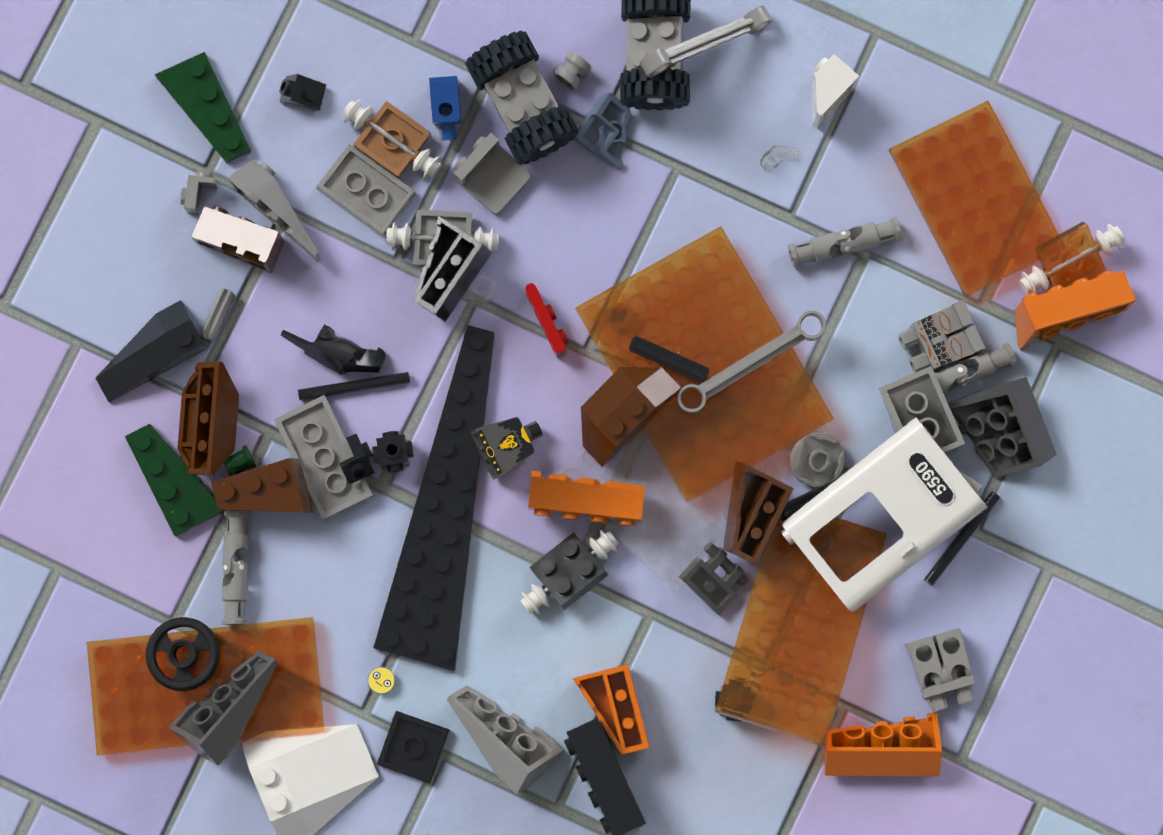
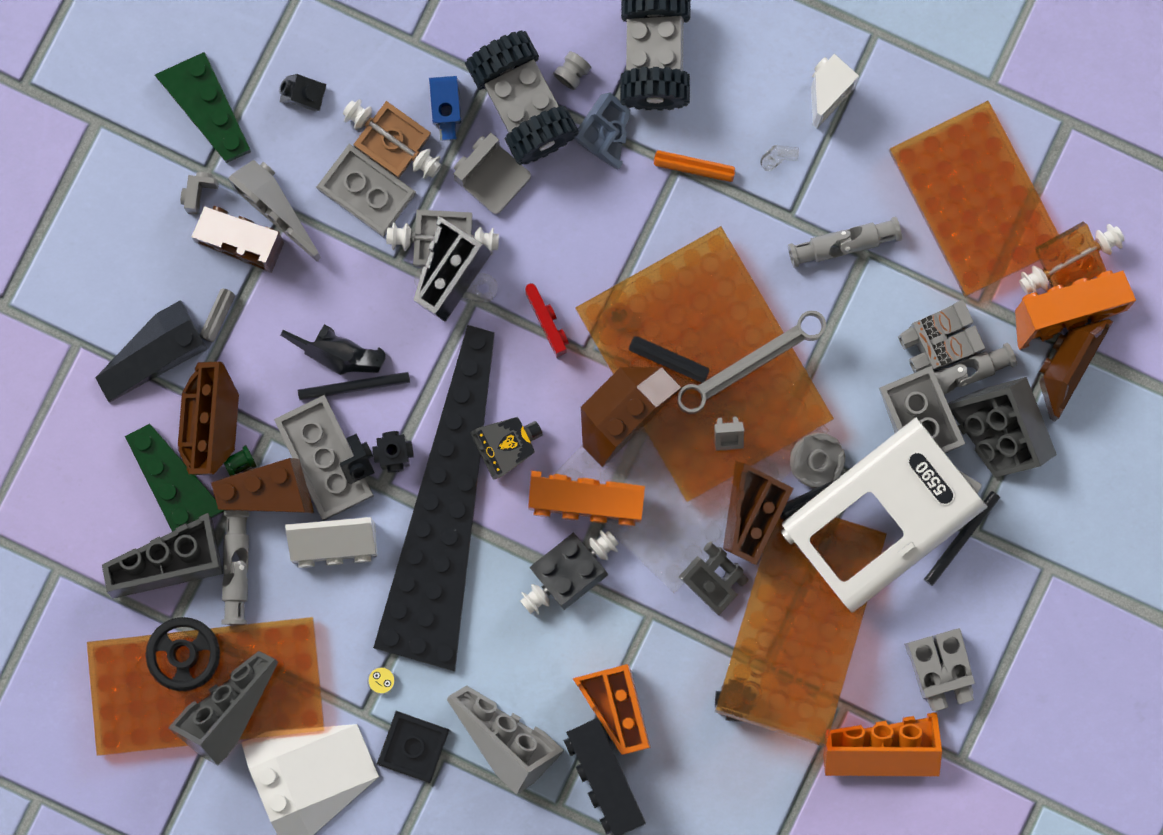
light grey piece [639,6,773,78] -> none
none -> dark grey wedge [102,513,223,599]
none -> white slope [285,517,377,568]
none -> orange axle [654,150,735,182]
none -> light grey tile [714,417,744,451]
none -> reddish brown wedge [1039,319,1113,422]

